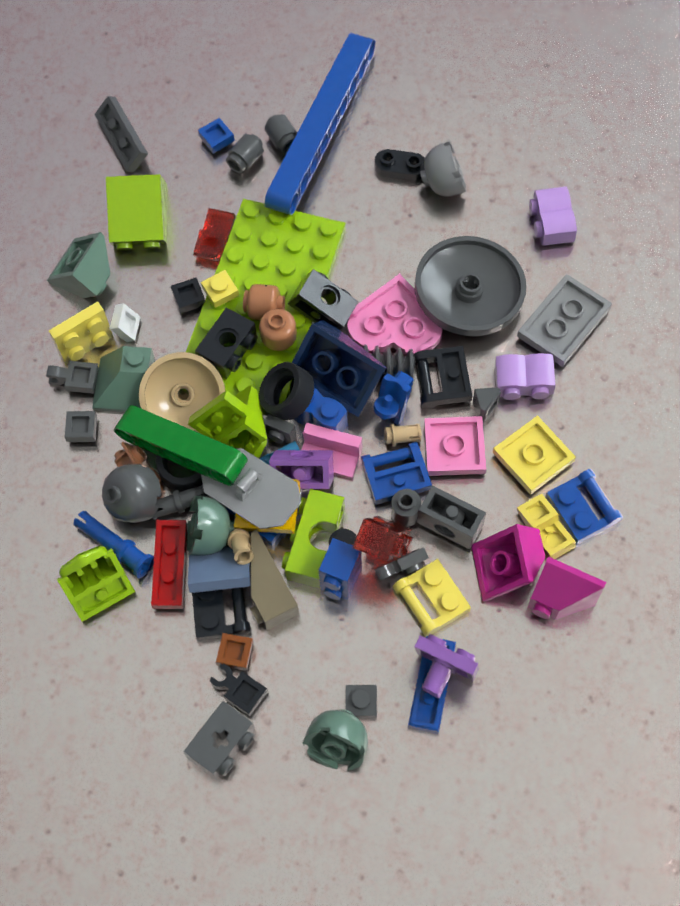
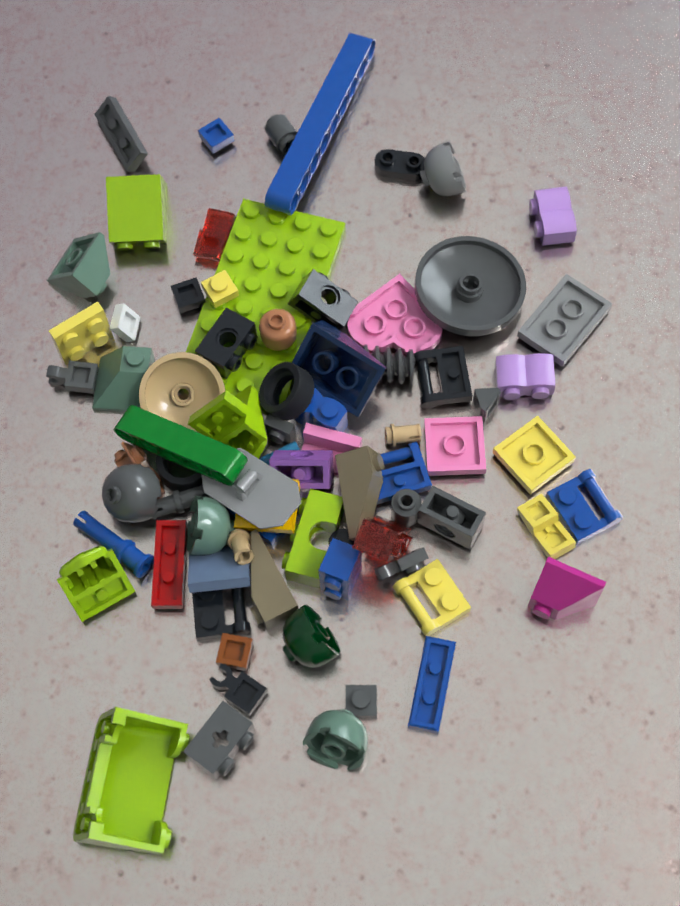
dark grey plate [65,411,97,442] -> none
dark grey brick [226,134,264,173] -> none
nougat head [243,284,285,321] -> none
blue hips [373,371,414,425] -> none
medium lavender plate [414,634,479,699] -> none
dark pink slope [472,524,545,602] -> none
none -> lime windscreen [73,707,189,854]
none -> dark green cylinder [282,604,341,668]
none -> dark tan slope [335,445,384,545]

